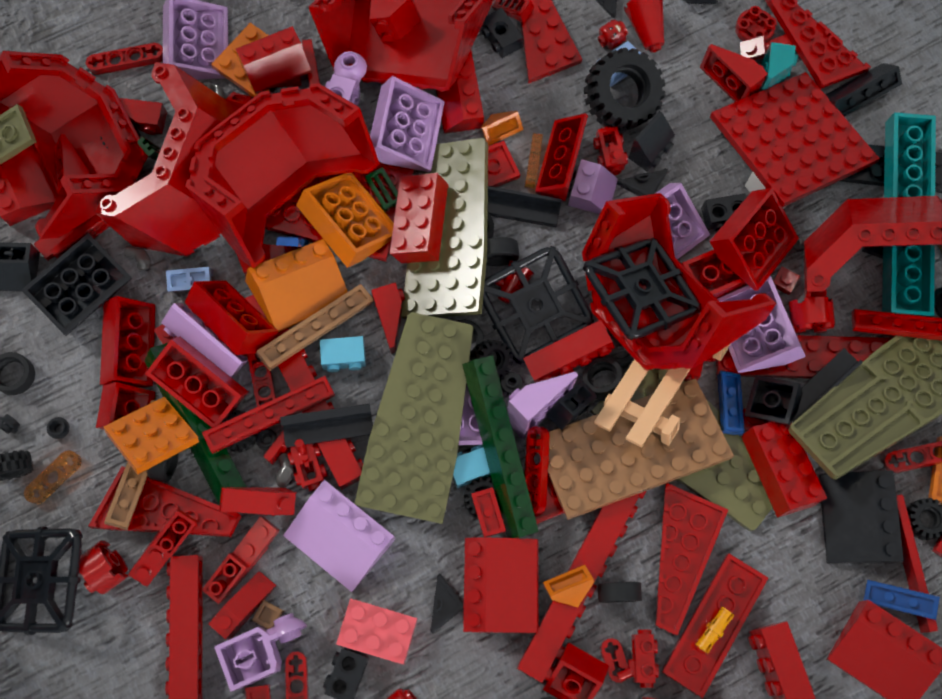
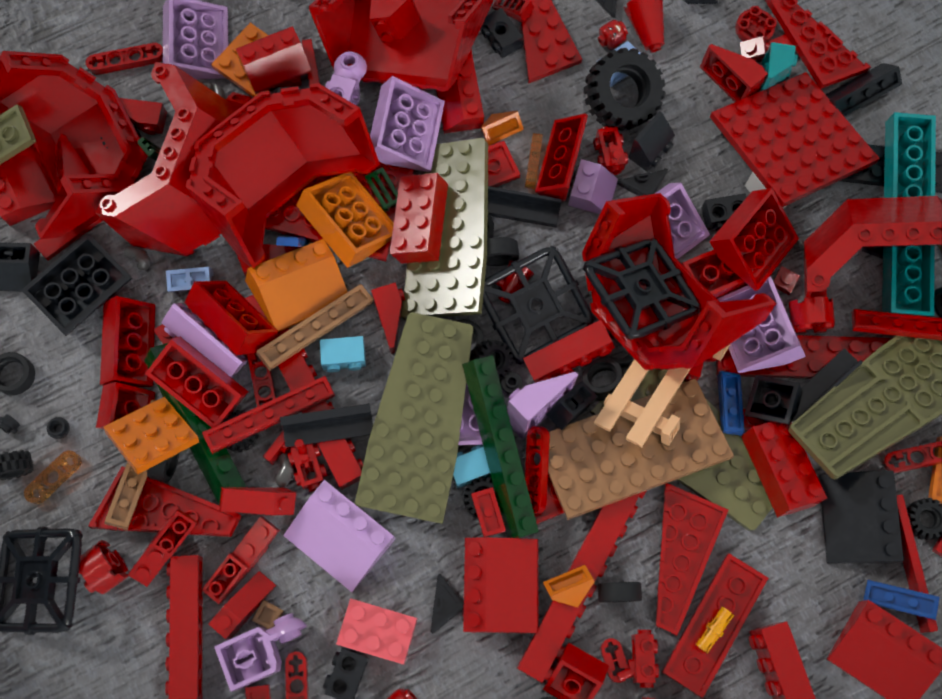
red tile [50,215,110,259] -> none
black plate [256,429,278,451] -> none

